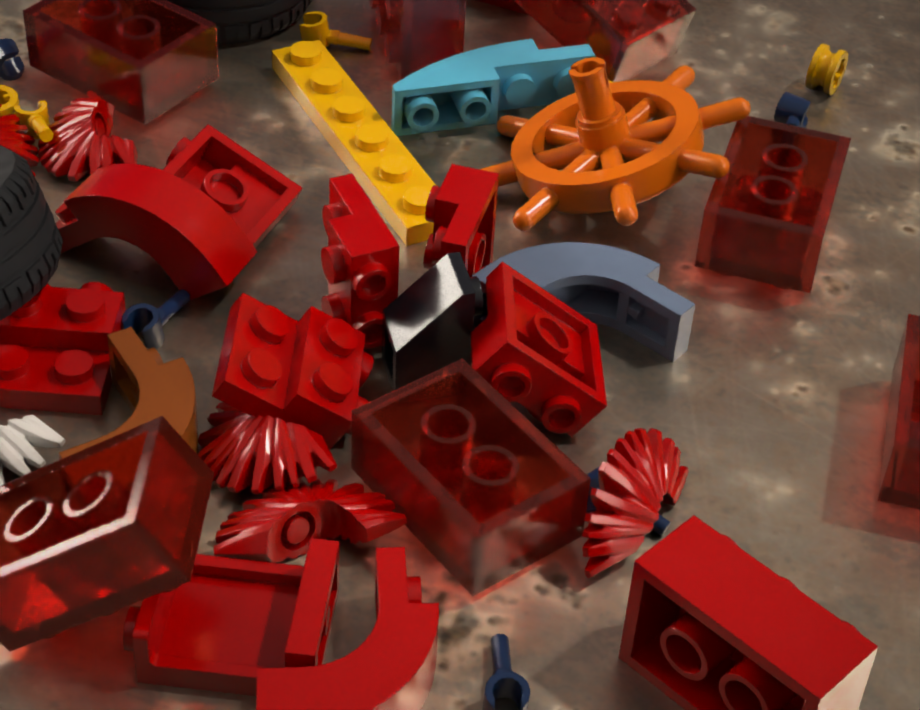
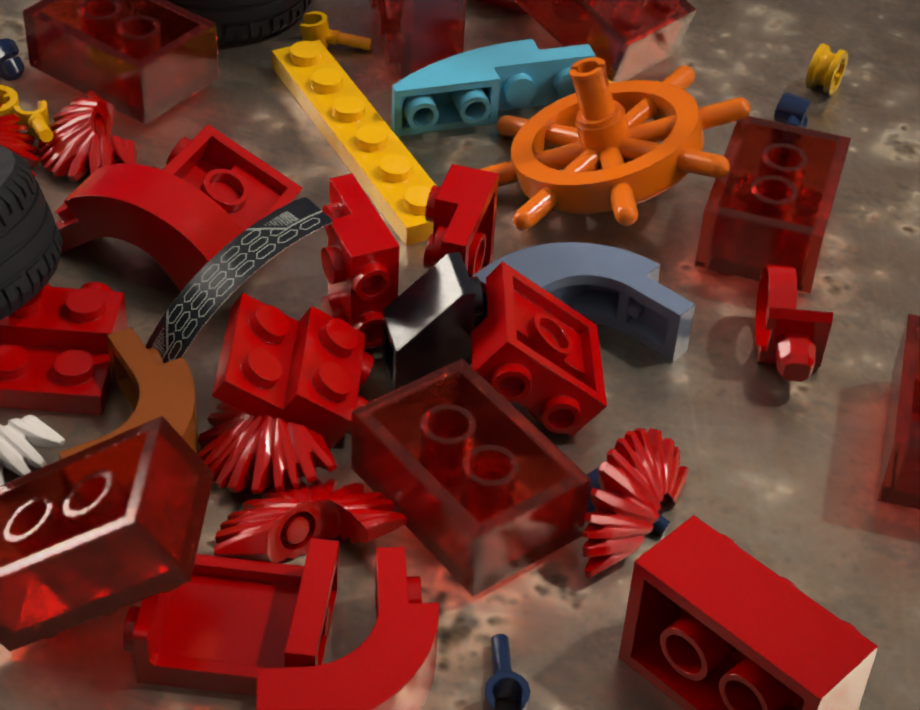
dark blue hand [122,289,191,349] -> none
none -> black sticker [145,197,333,363]
none -> red piece [755,264,834,382]

